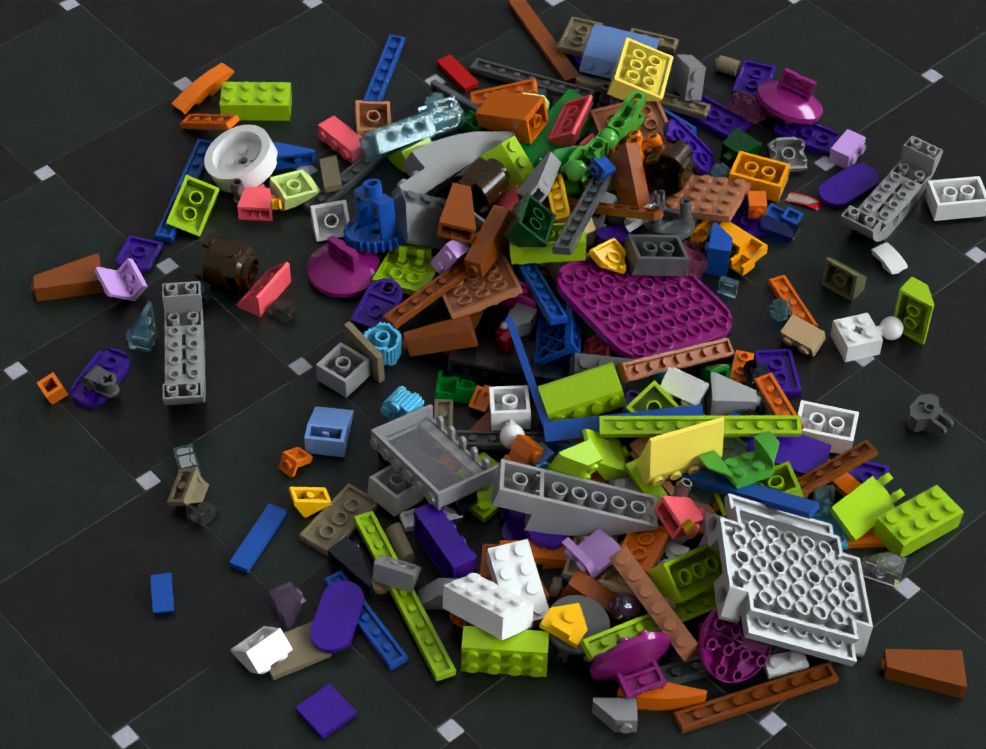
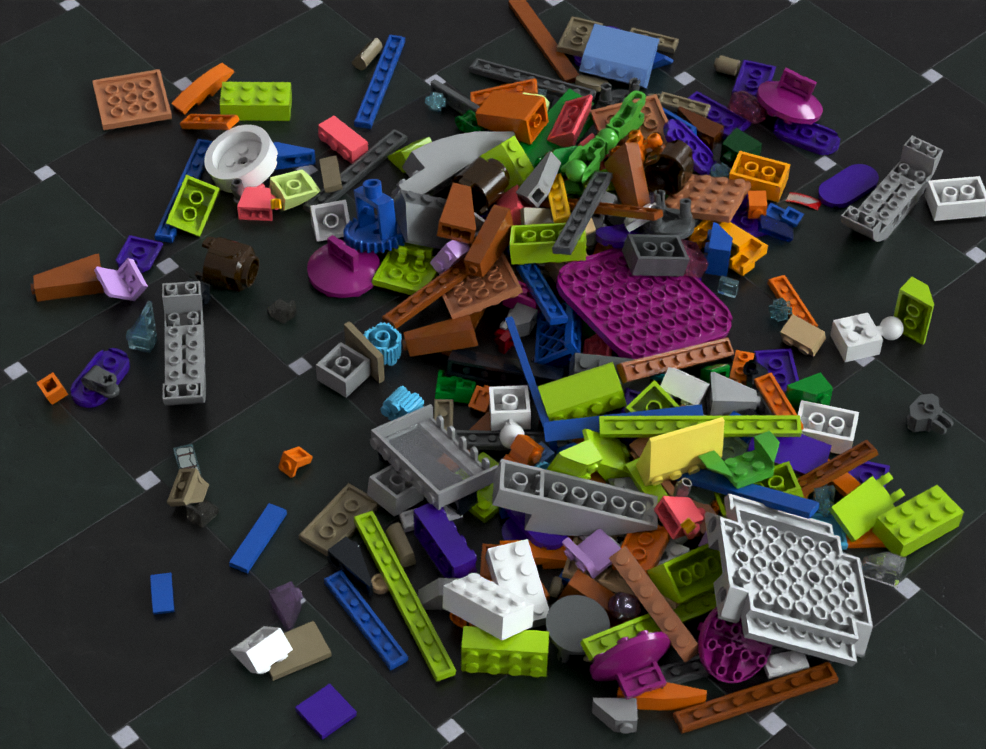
coral slope [236,262,291,317] -> none
yellow slope [288,487,331,518] -> none
medium blue slope [304,406,354,457] -> none
dark purple tile [310,581,364,654] -> none
dark purple tile [351,278,403,329] -> none
nougat slope [354,100,392,141] -> none
clear light blue brick [359,95,465,159] -> none
light grey slope [372,555,422,593] -> none
red tile [437,54,479,93] -> none
dark green slope [504,193,556,247] -> none
yellow plate [539,603,588,648] -> none
blue bracket [588,156,617,181] -> none
yellow plate [588,237,626,274] -> none
light yellow slope [607,37,674,101] -> none
light grey brick [672,55,706,100] -> none
light grey slope [767,137,807,172] -> none
olive slope [821,257,867,302] -> none
lavender brick [829,129,866,169] -> none
white slope [871,242,908,275] -> none
dark orange slope [879,649,967,698] -> none
none -> nougat plate [92,69,172,130]
none -> dark tan brick [352,38,383,70]
none -> reddish brown slope [677,106,724,151]
none -> green slope [786,372,833,415]

